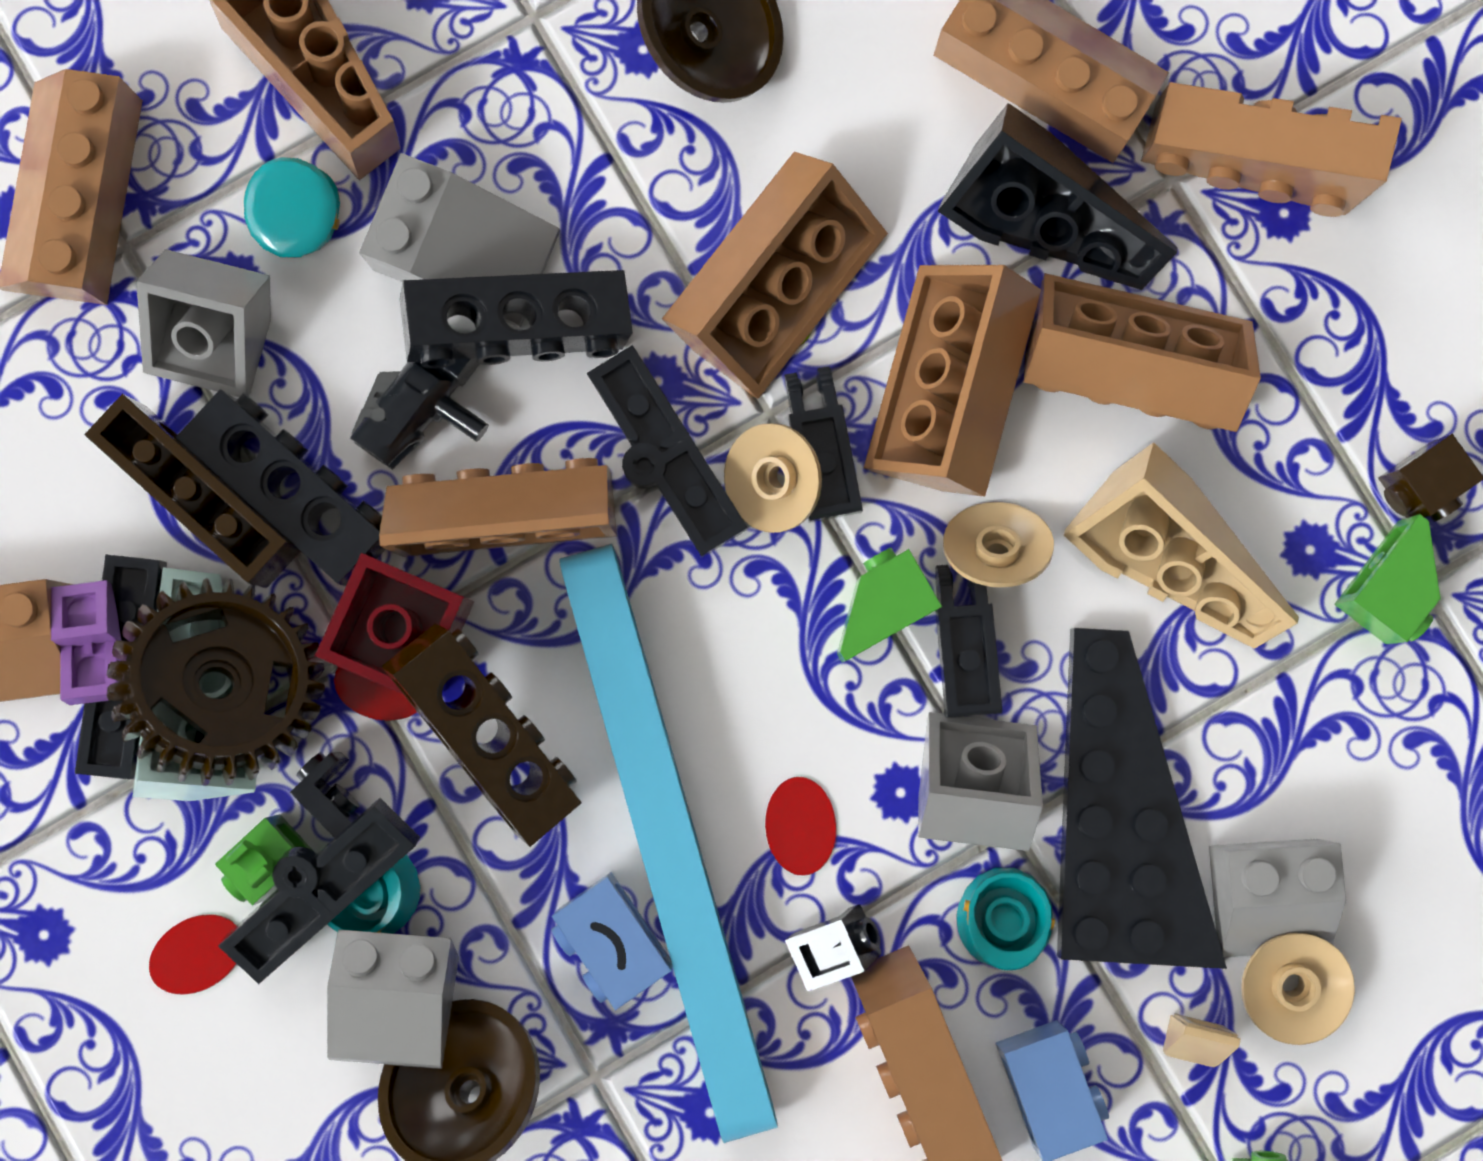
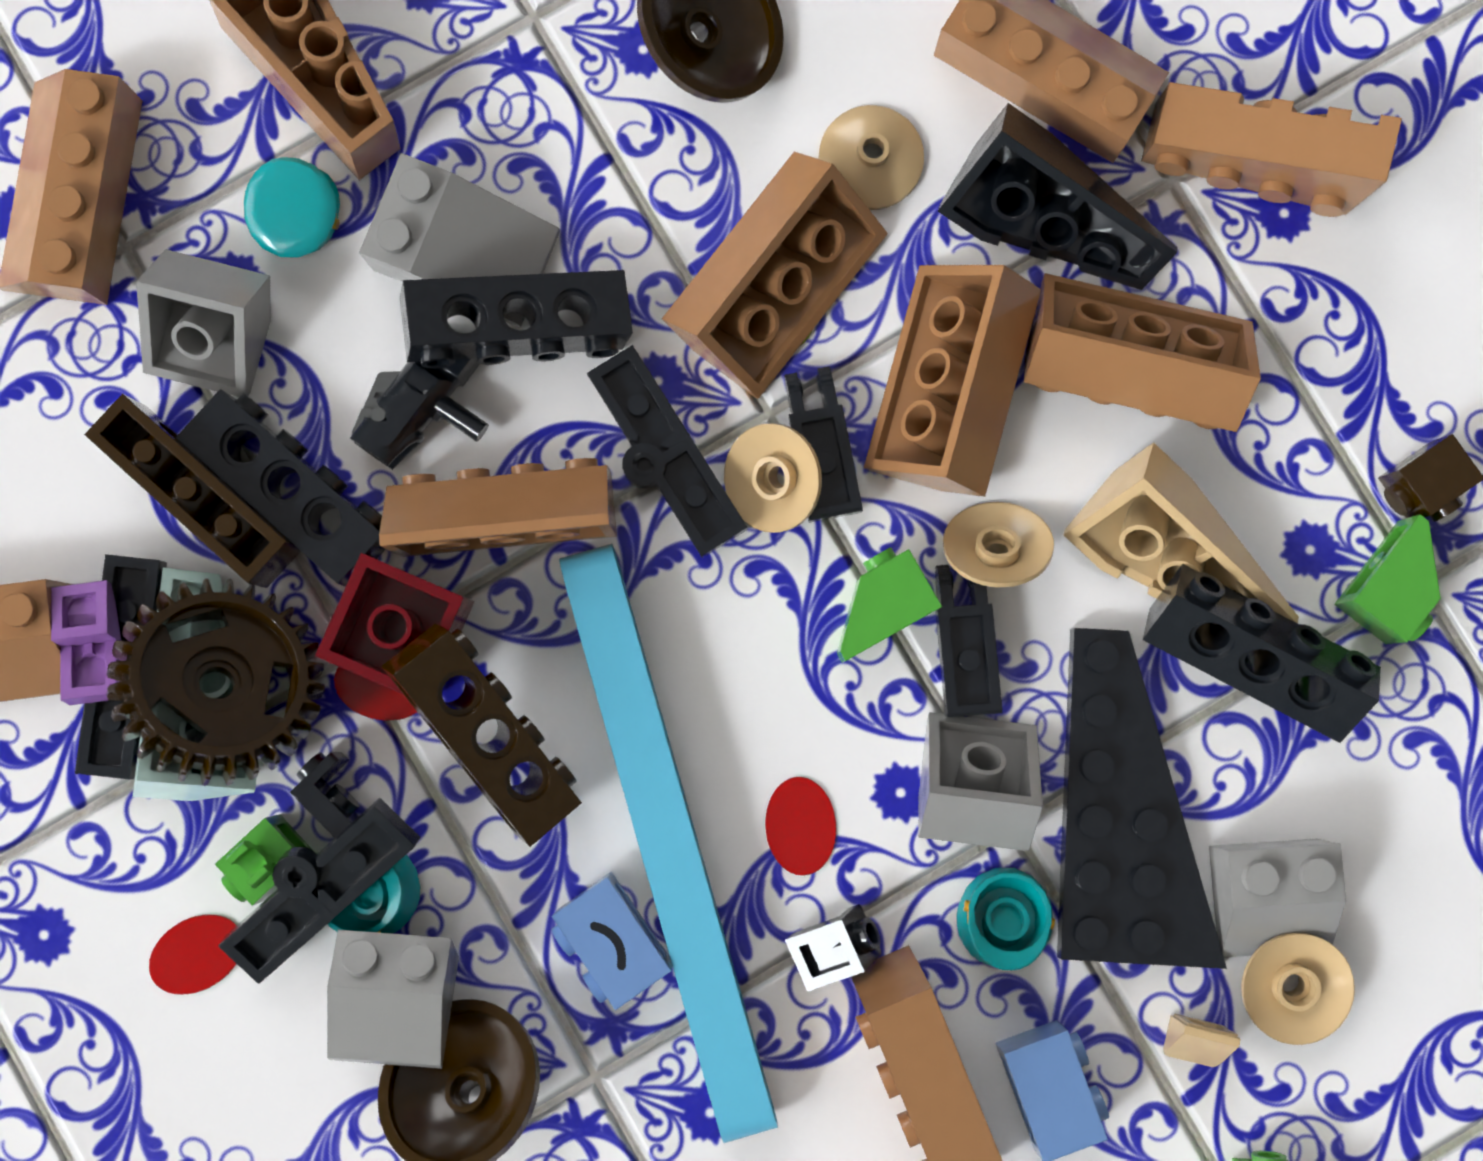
none -> tan dish [818,105,924,210]
none -> black brick [1142,564,1381,743]

